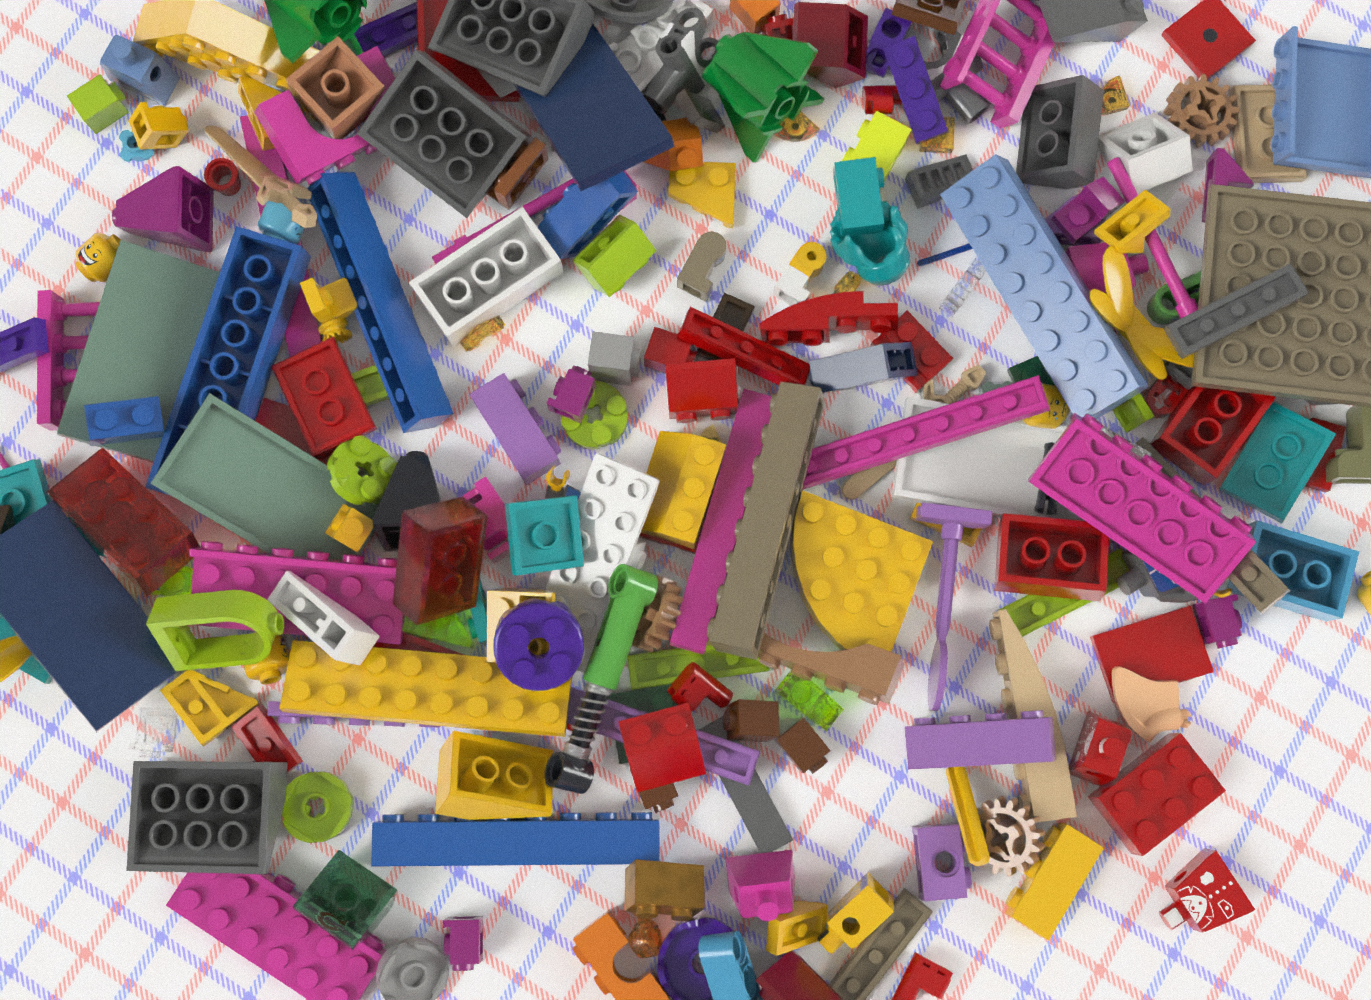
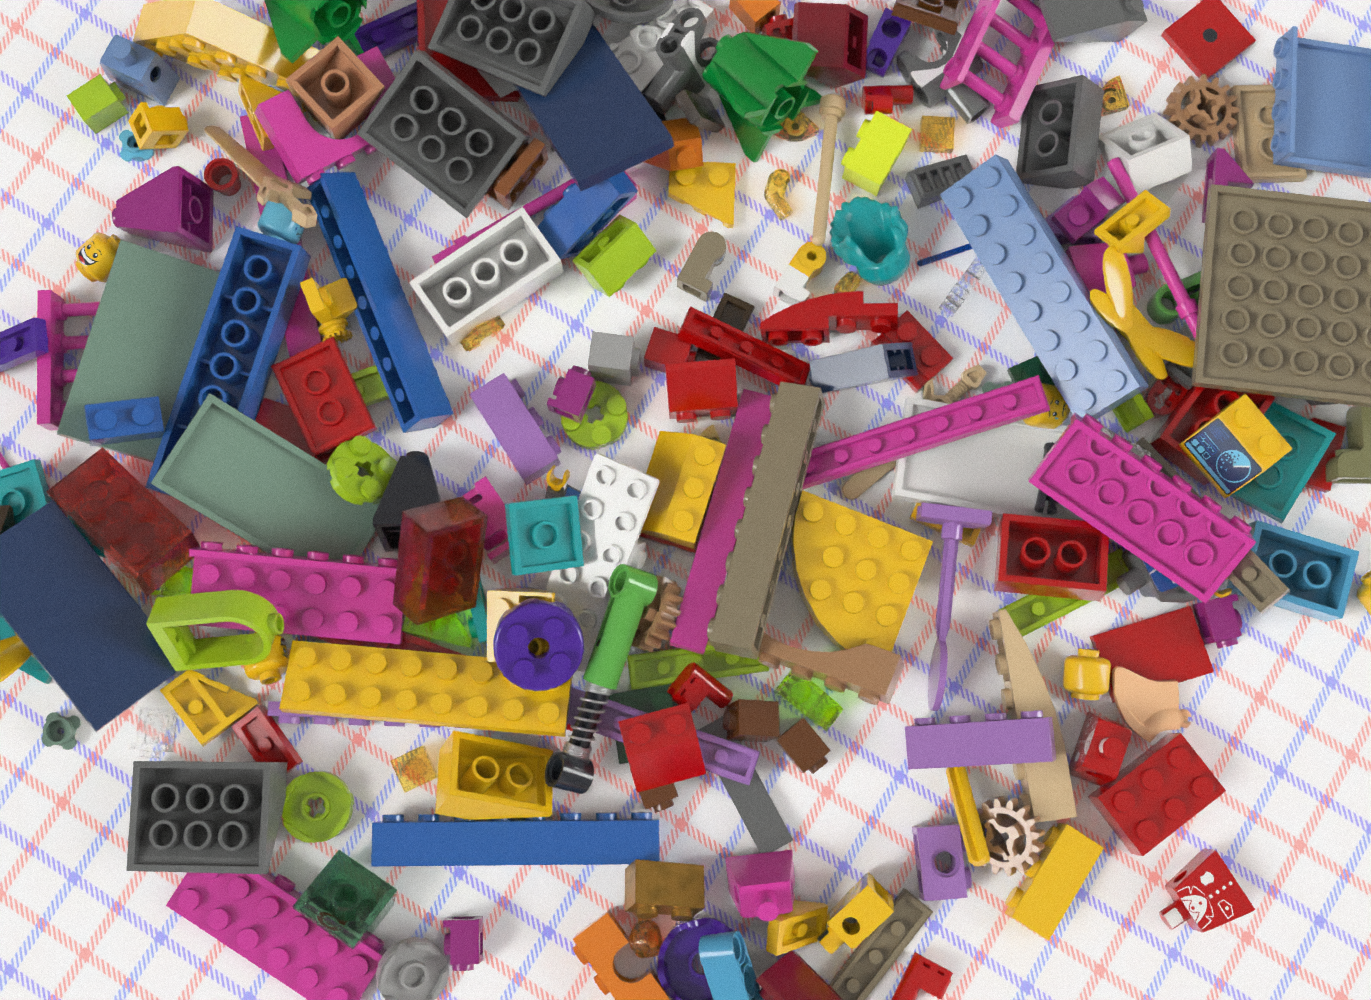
white slope [267,571,380,666] -> none
yellow brick [325,504,373,553] -> none
teal brick [832,157,889,237] -> none
dark purple plate [883,35,949,145] -> none
dark grey plate [1164,263,1309,359] -> none
none -> sand green plate [41,712,81,750]
none -> clear yellow plate [390,745,438,793]
none -> clear yellow arm [763,168,794,221]
none -> tan piece [812,94,846,246]
none -> yellow head [1063,648,1111,700]
none -> slope [1179,394,1293,499]

